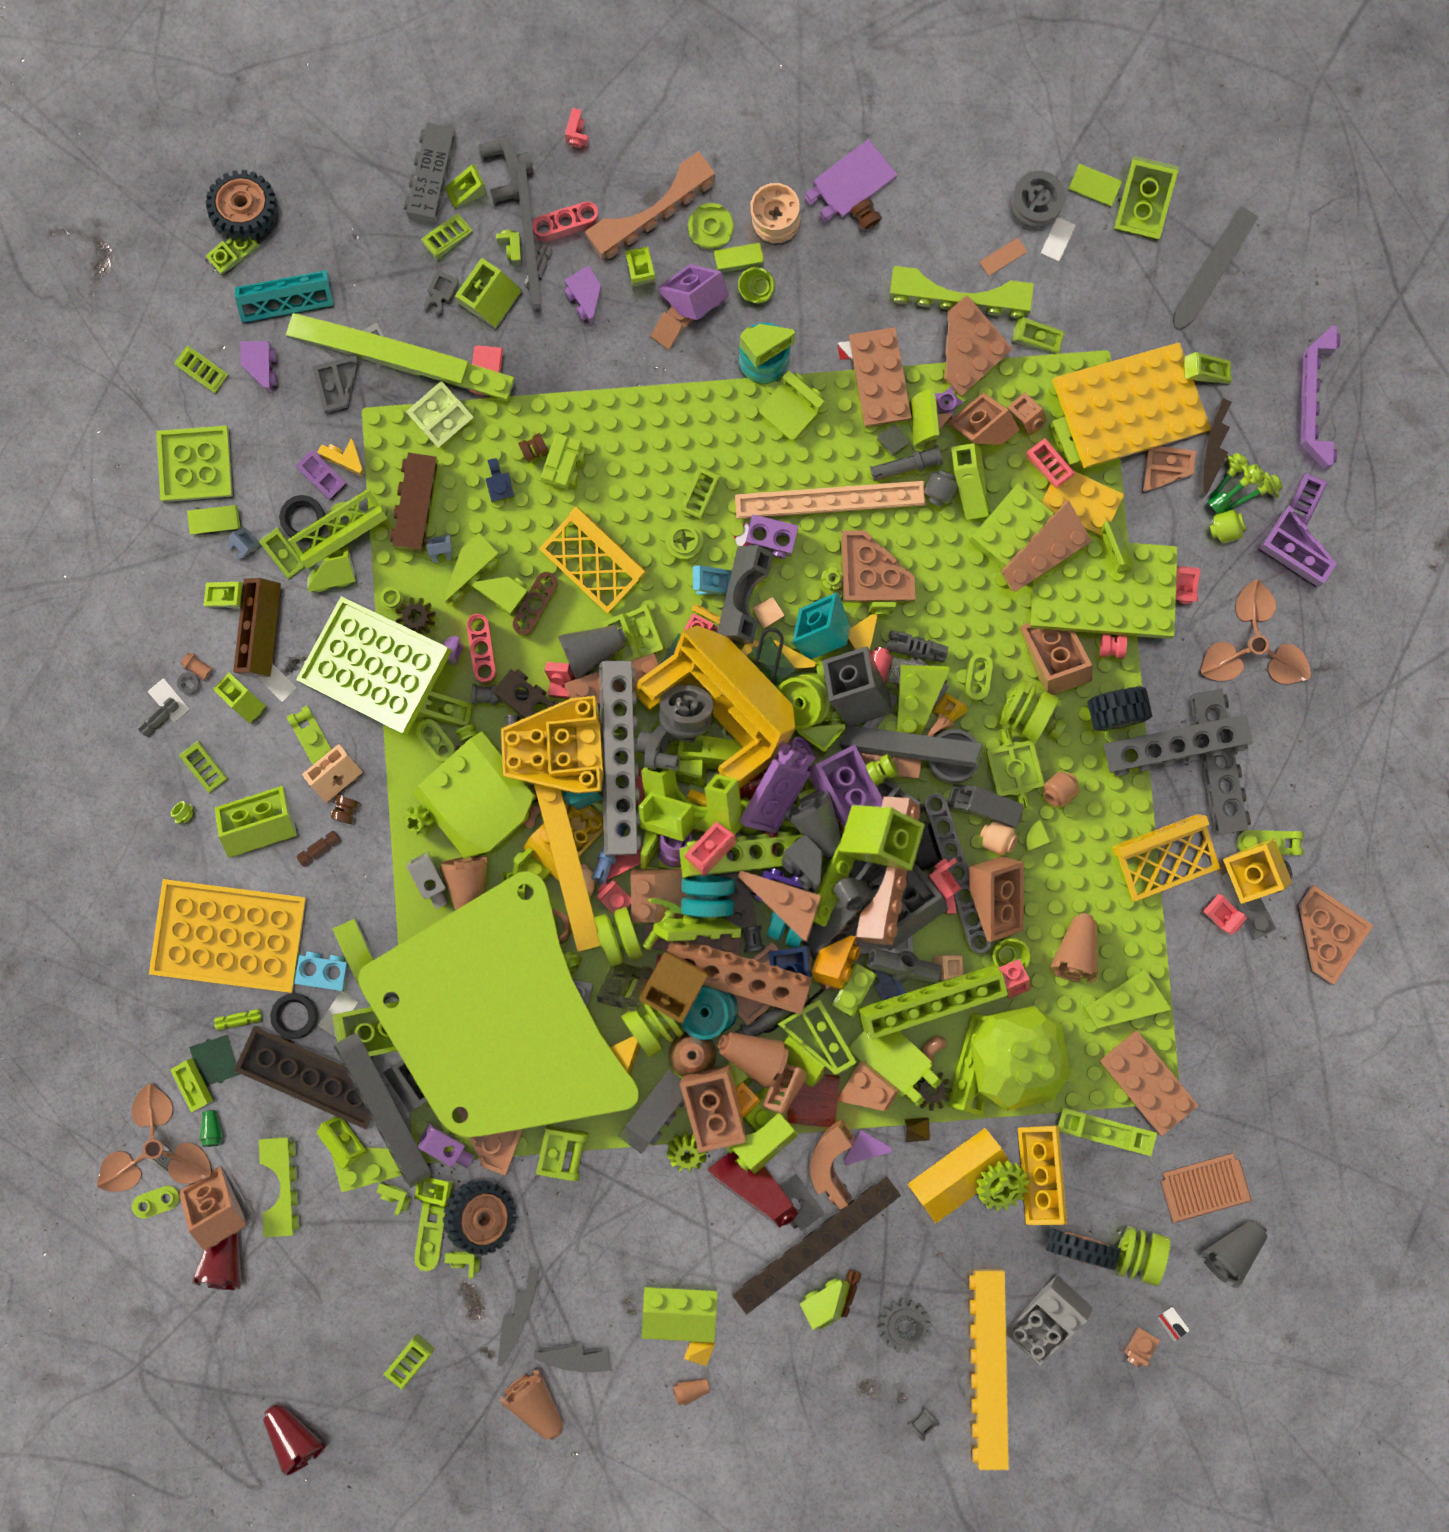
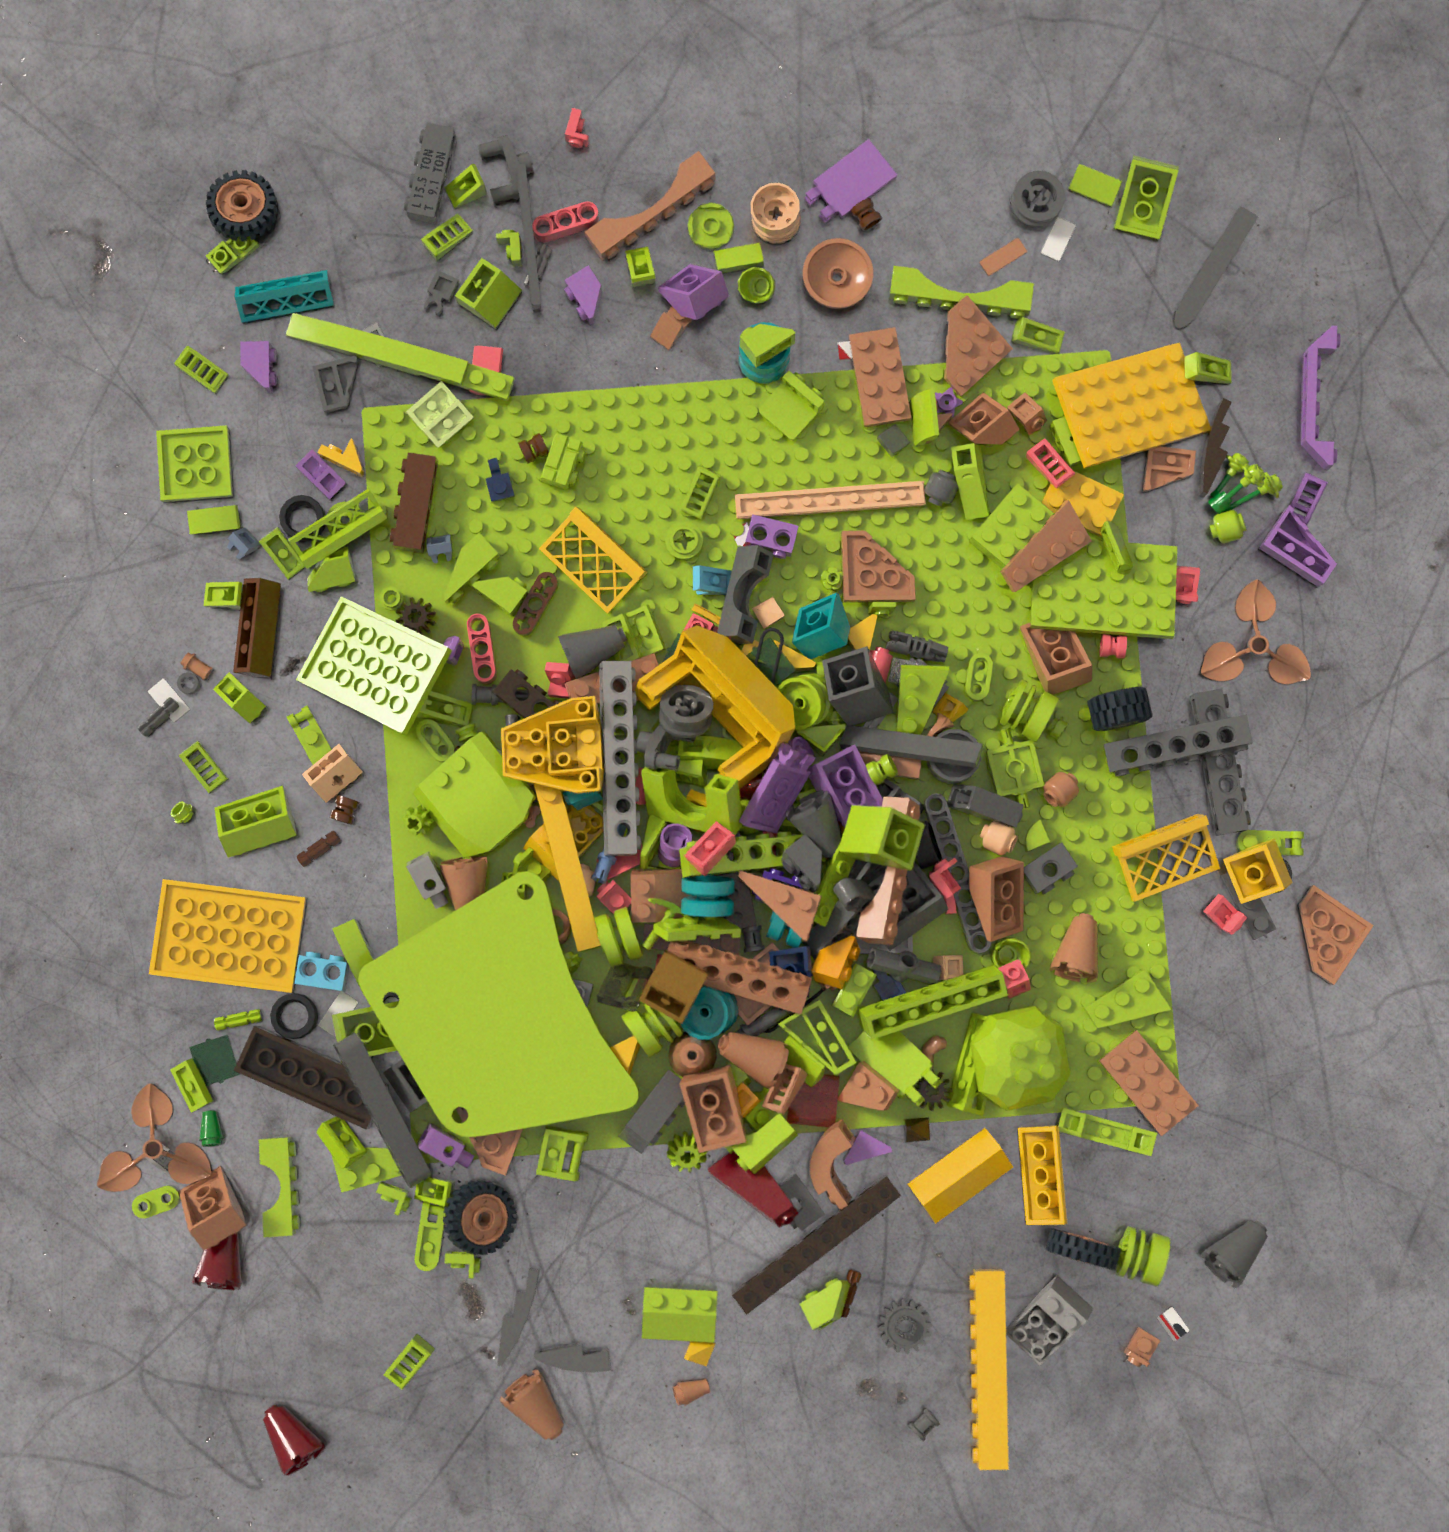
white sticker [257,664,297,702] -> none
lime panel [639,792,695,841] -> none
dark grey pin [870,445,943,481] -> none
lime gear [976,1160,1030,1211] -> none
nougat window [1161,1153,1252,1223] -> none
none -> nougat dish [803,238,873,309]
none -> dark grey brick [1024,842,1078,895]

